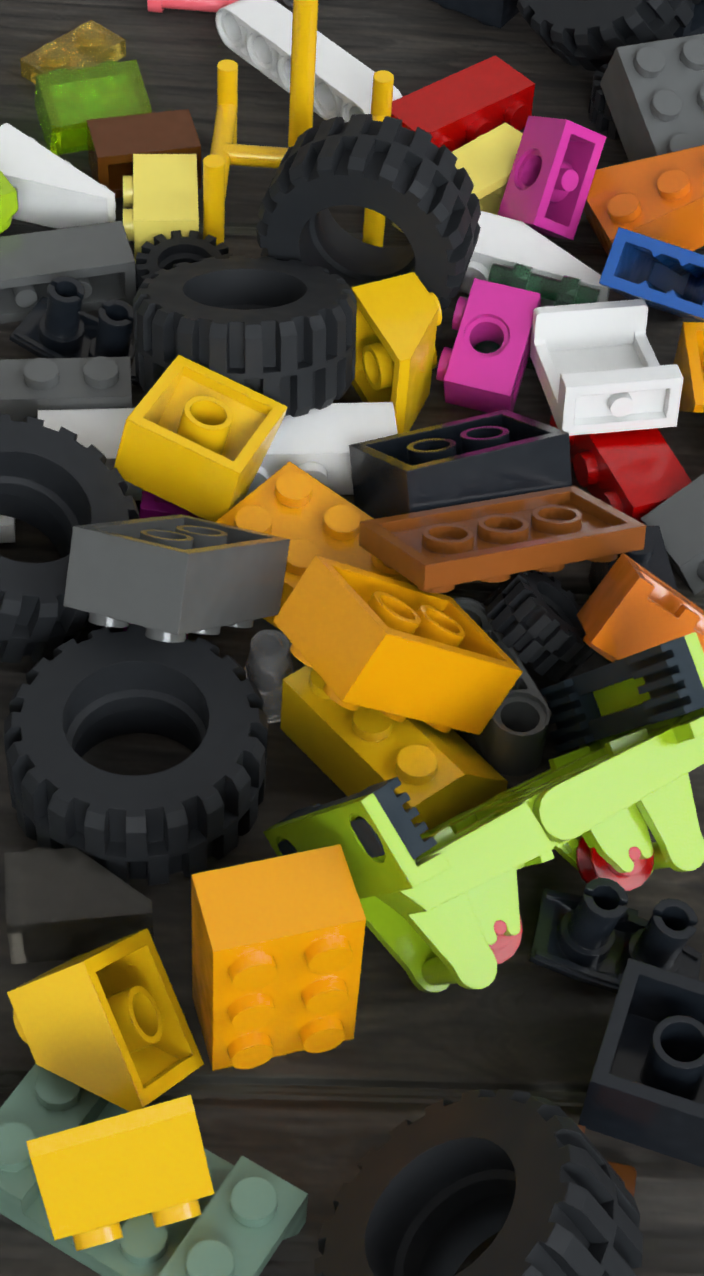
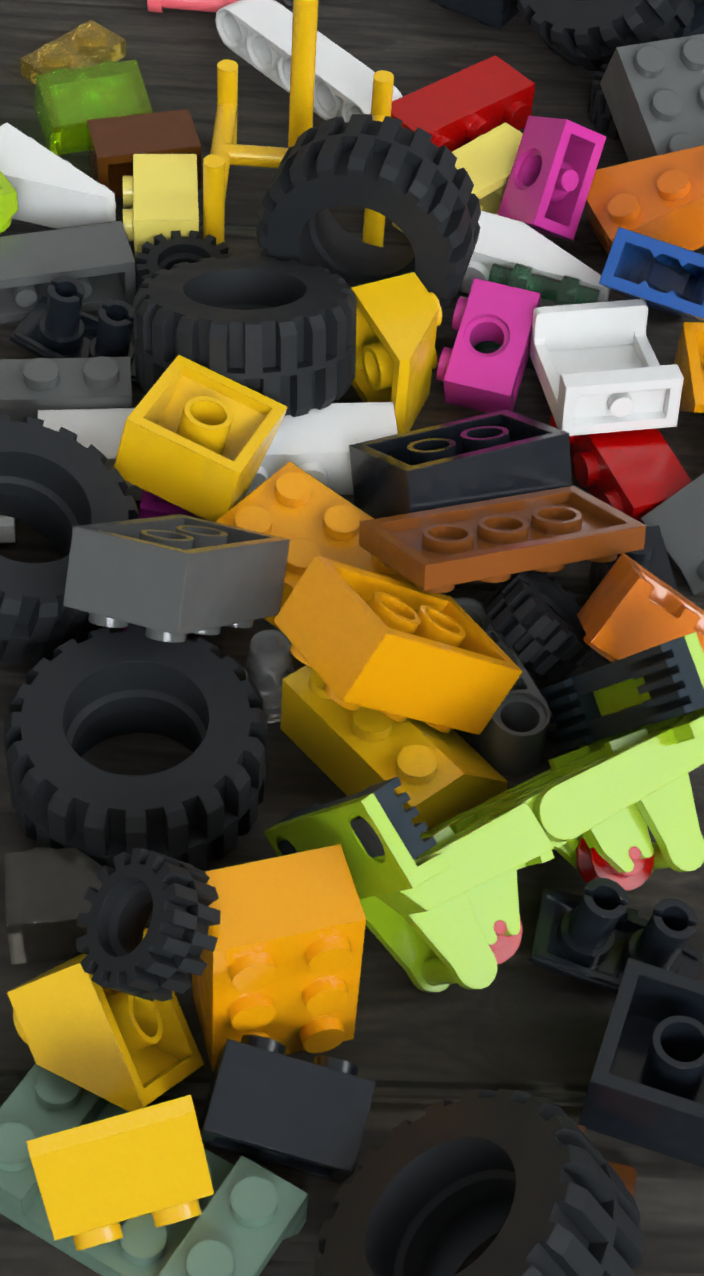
none -> black tyre [76,848,221,1002]
none -> black brick [199,1034,376,1184]

